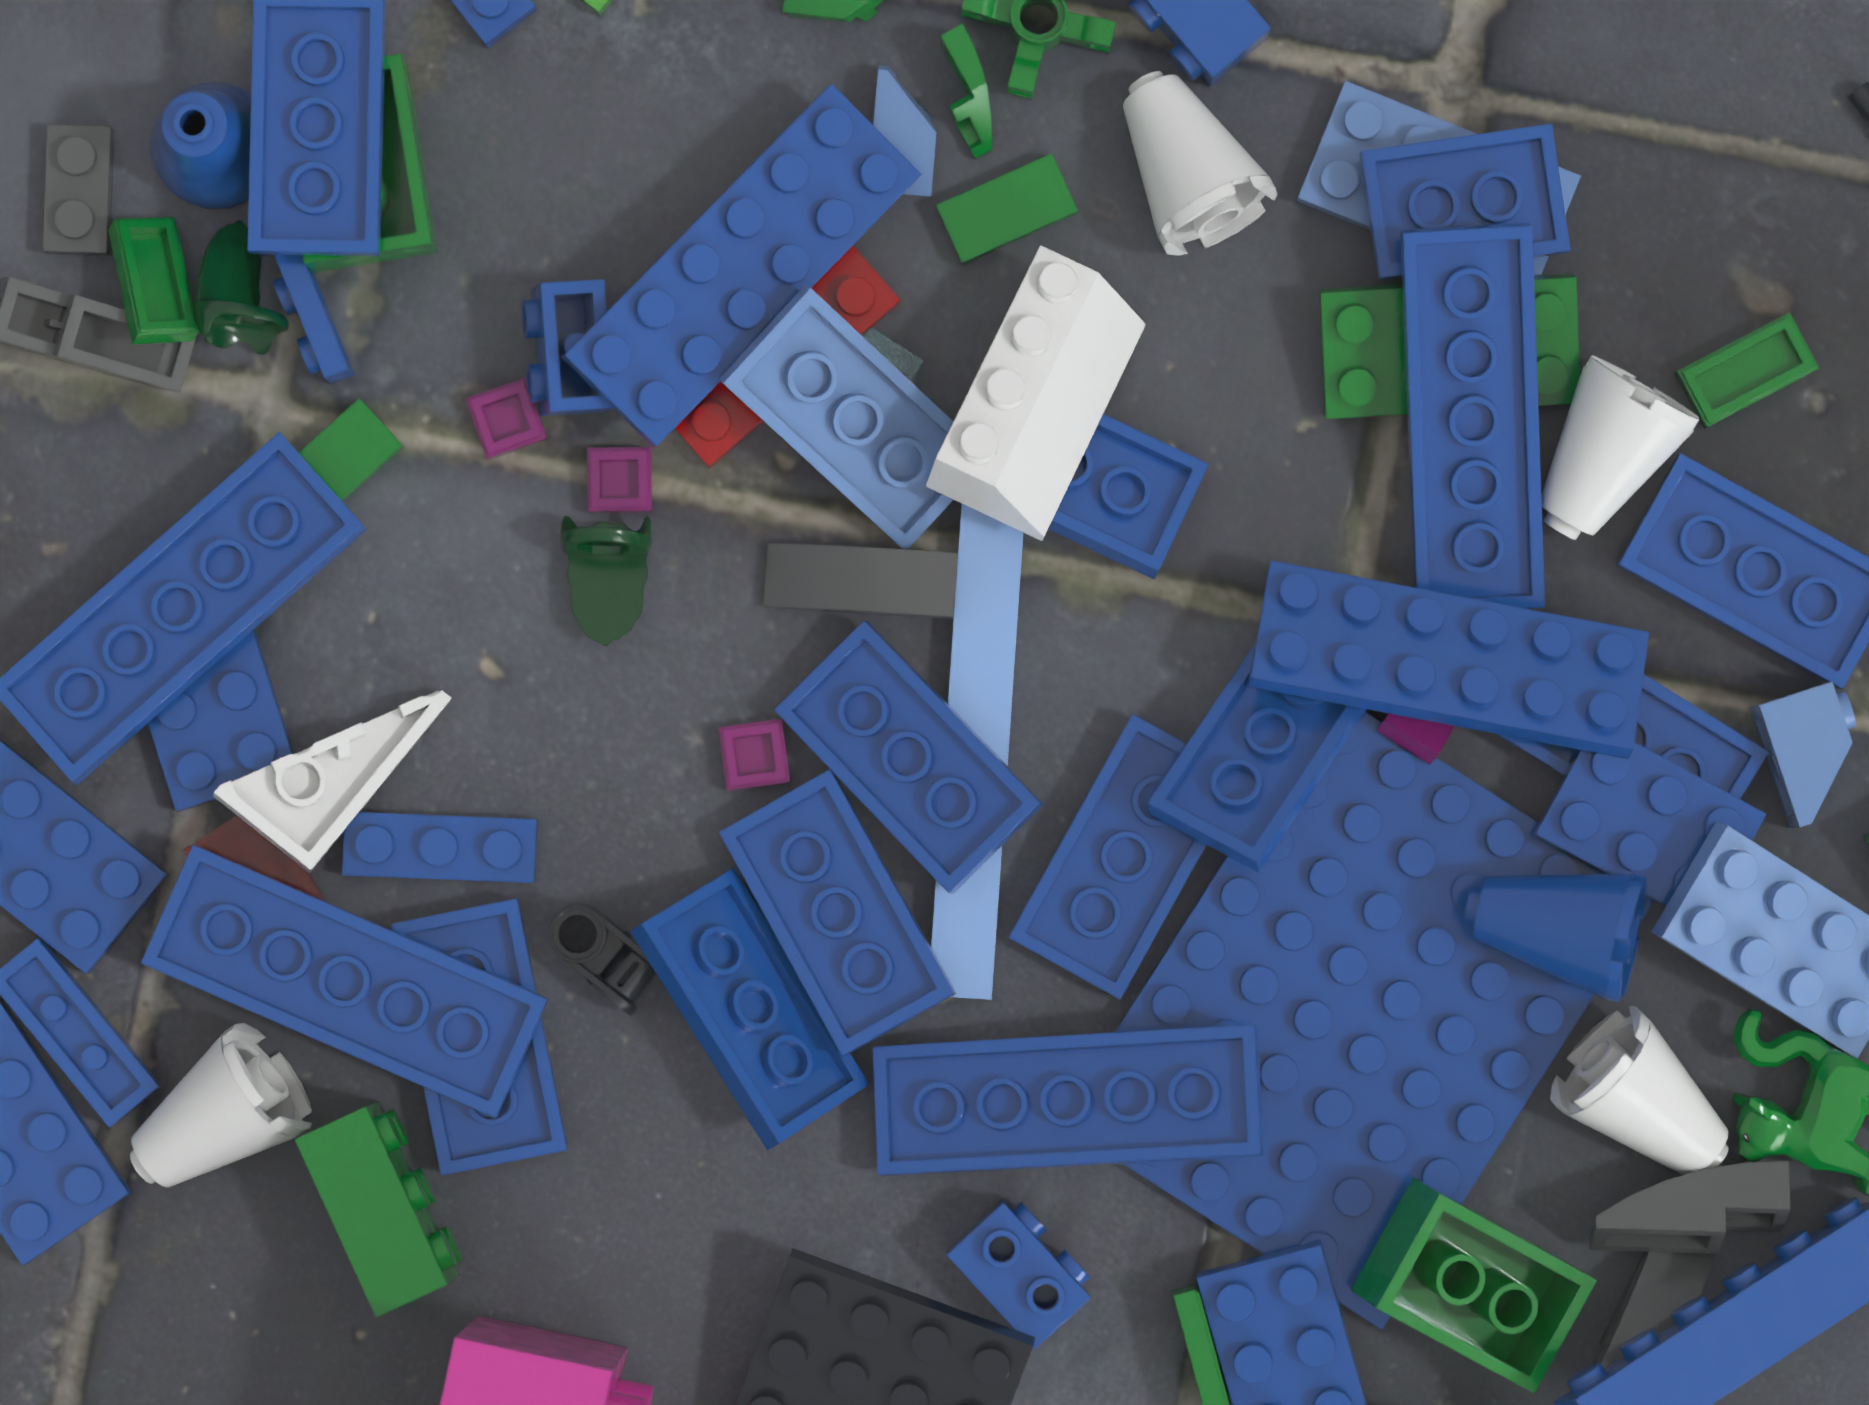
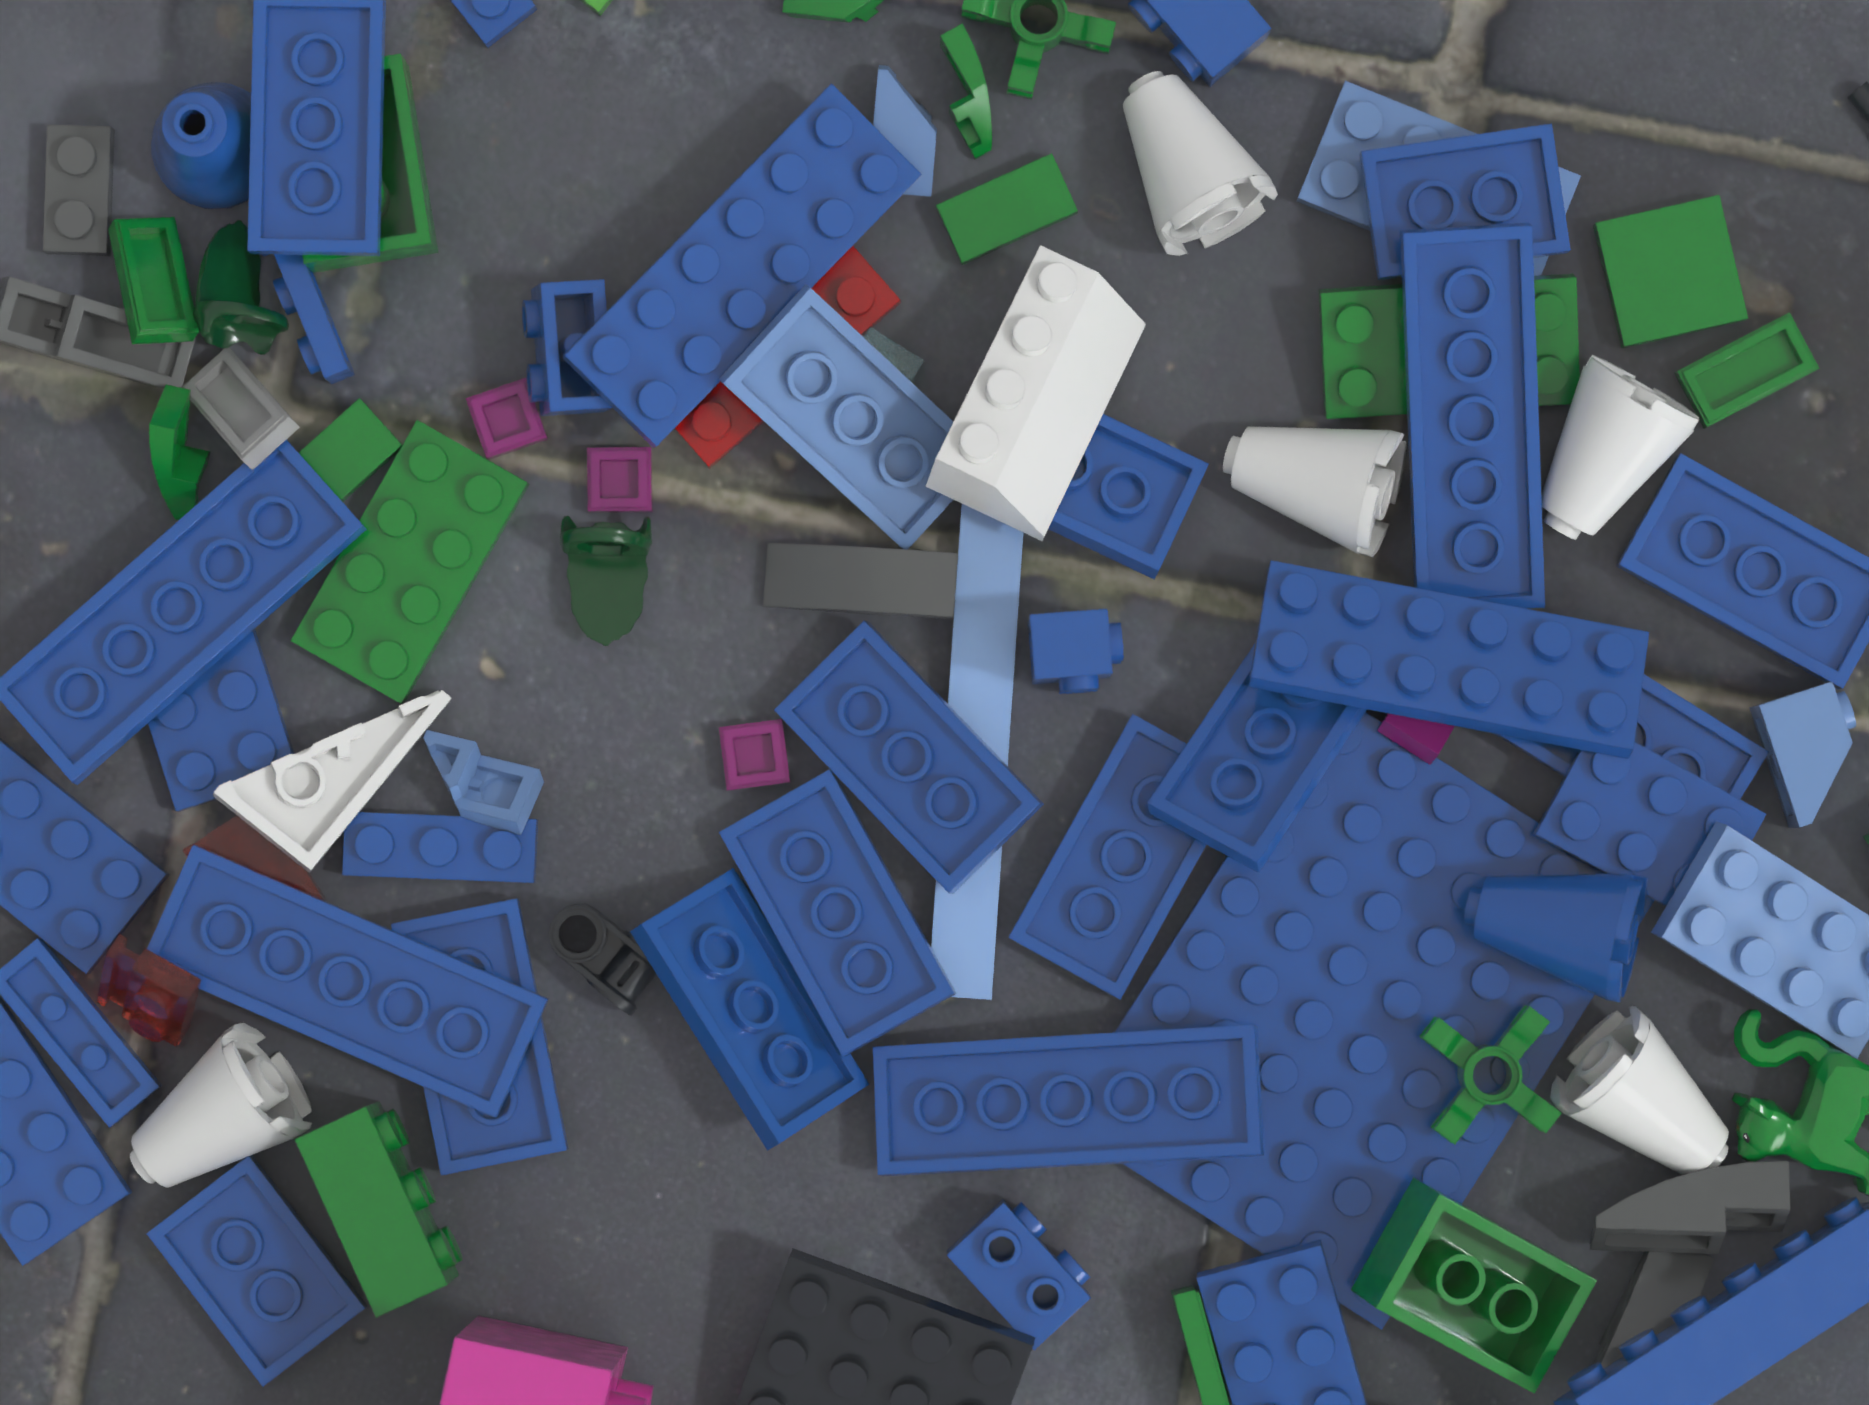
none -> clear red plate [96,934,201,1047]
none -> blue plate [146,1155,368,1387]
none -> green slope [149,384,210,520]
none -> light grey tile [182,347,300,470]
none -> green plate [291,420,530,704]
none -> medium blue slope [423,730,544,835]
none -> blue brick [1028,609,1124,694]
none -> white cone [1223,426,1407,557]
none -> green pin [1418,1005,1562,1145]
none -> green tile [1593,195,1748,349]

